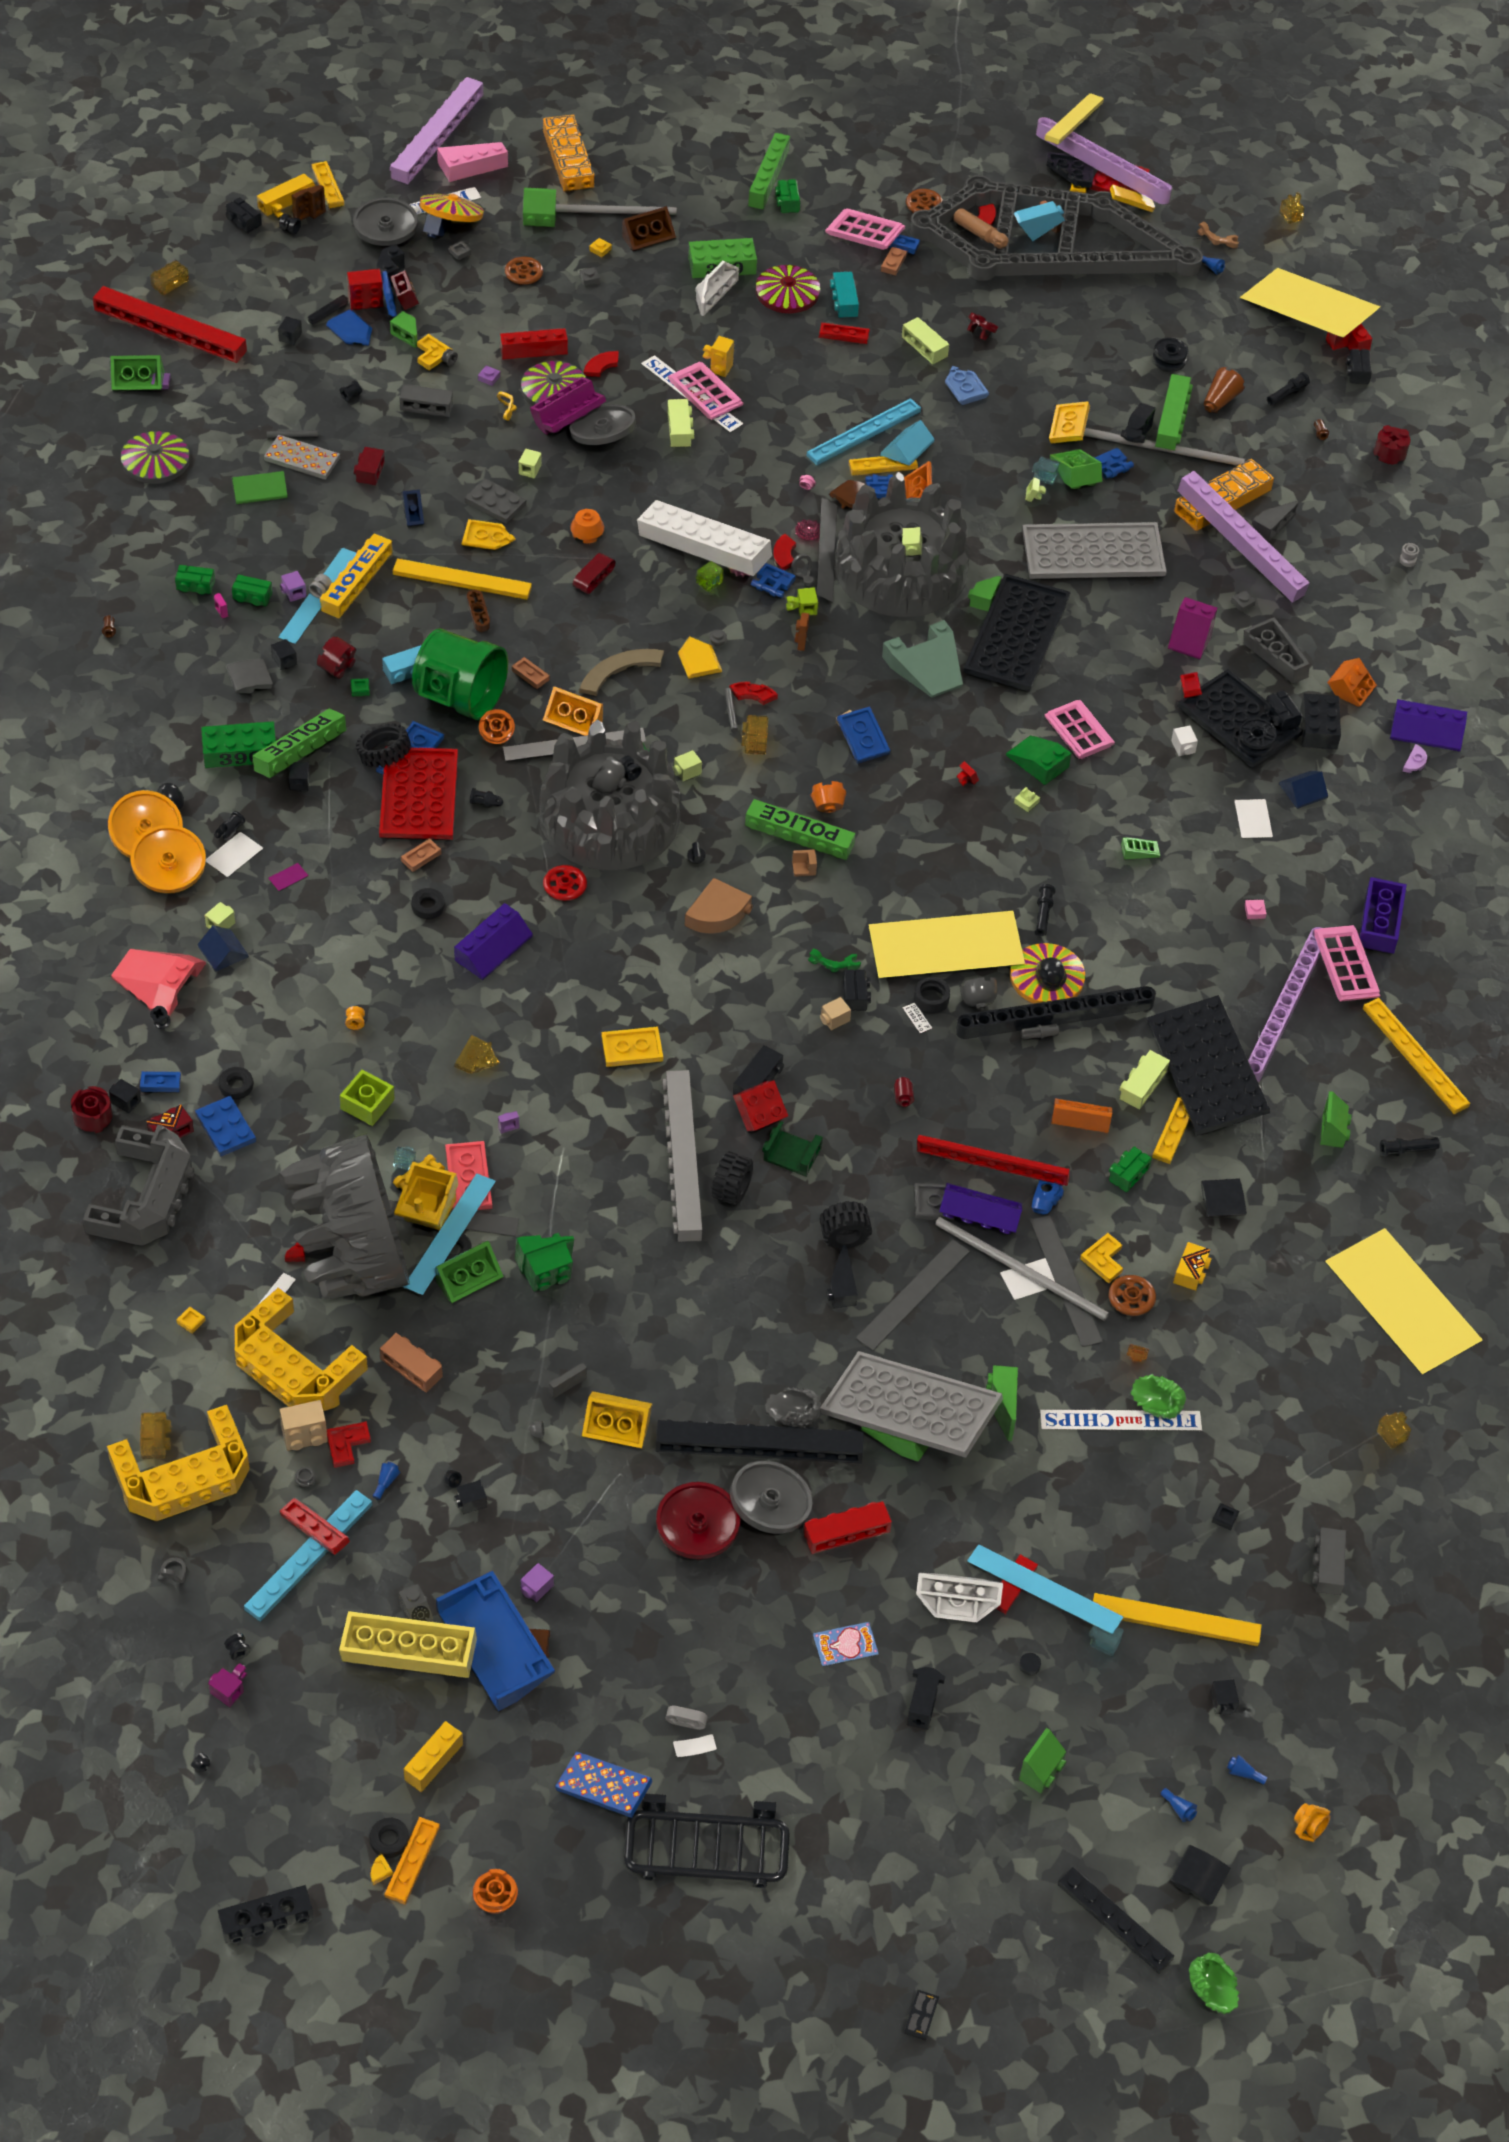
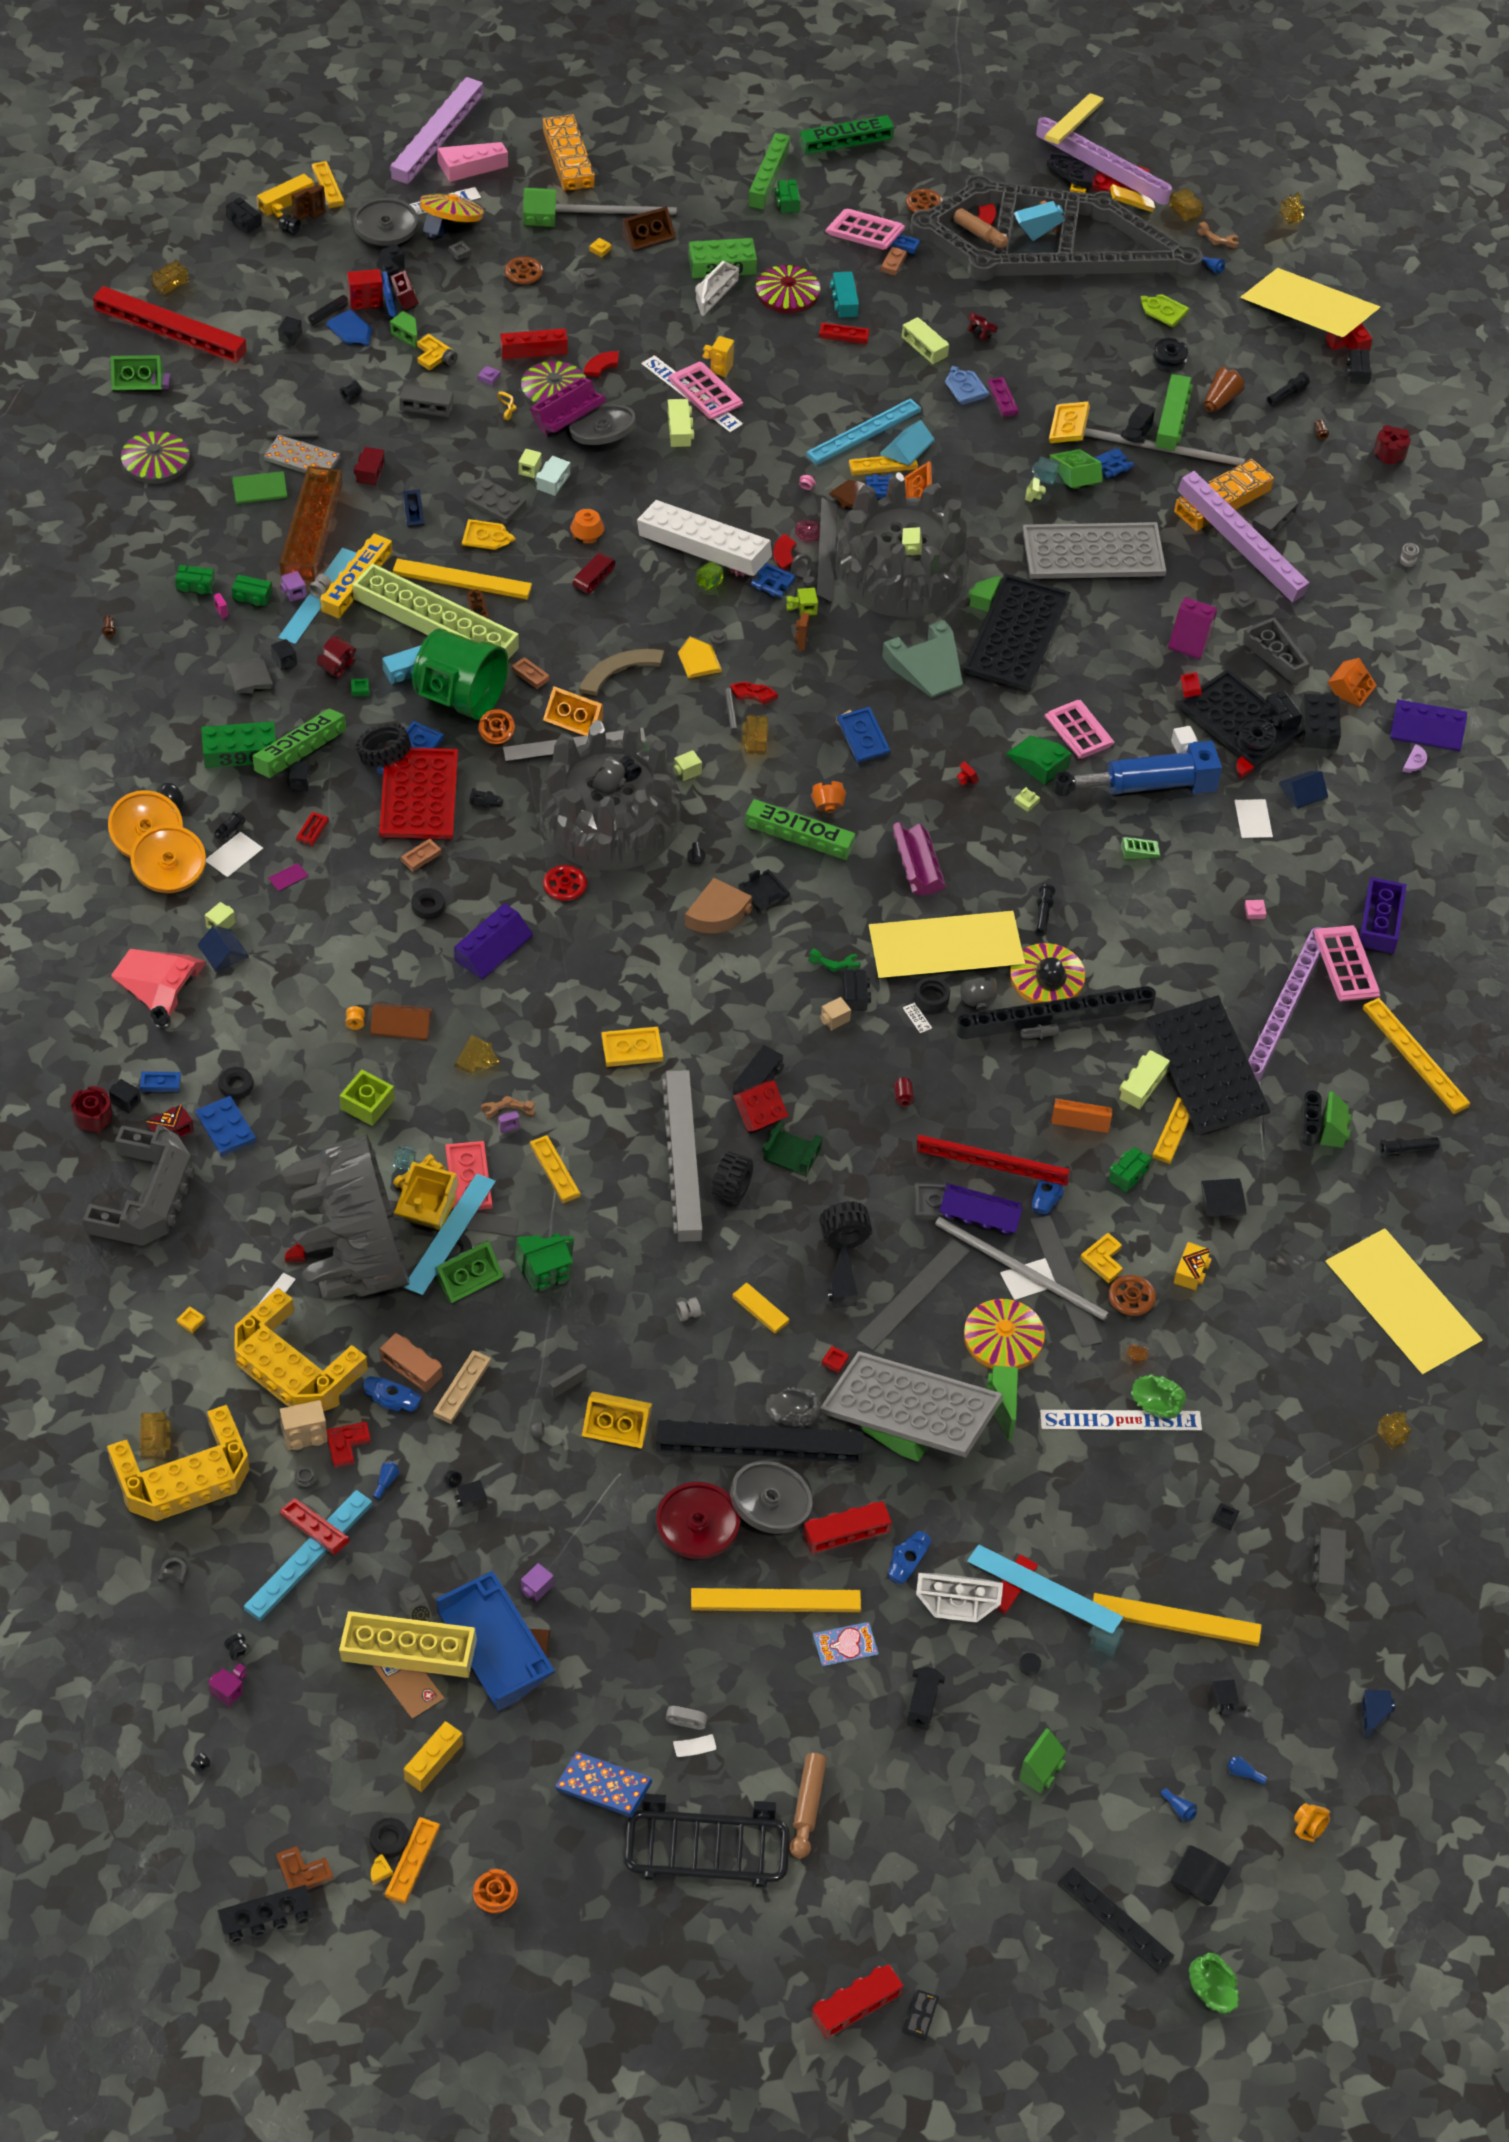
medium nougat panel [792,849,817,876] -> none
none -> dark orange plate [276,1846,334,1890]
none -> clear orange brick [280,466,343,582]
none -> red tile [296,811,329,847]
none -> yellowish green brick [352,563,519,660]
none -> blue piece [363,1376,421,1412]
none -> dark orange slope [370,1002,433,1041]
none -> medium nougat sticker [372,1665,444,1719]
none -> tan plate [433,1350,491,1424]
none -> medium nougat piece [481,1096,536,1119]
none -> yellow tile [530,1135,580,1204]
none -> light aqua brick [535,456,570,496]
none -> light grey wheel [676,1297,701,1322]
none -> yellow tile [691,1588,861,1613]
none -> yellow tile [732,1283,790,1334]
none -> black piece [738,869,790,912]
none -> medium nougat piece [789,1753,827,1859]
none -> green brick [799,115,894,155]
none -> red brick [811,1964,904,2039]
none -> red plate [821,1346,849,1374]
none -> blue piece [888,1531,931,1585]
none -> magenta brick [893,822,946,896]
none -> dish [964,1299,1045,1369]
none -> magenta tile [987,377,1019,417]
none -> blue piece [1053,741,1222,796]
none -> lime tile [1140,294,1190,328]
none -> clear yellow brick [1169,188,1203,221]
none -> red tile [1236,756,1254,779]
none -> black beam [1301,1090,1322,1146]
none -> dark blue slope [1361,1690,1395,1739]

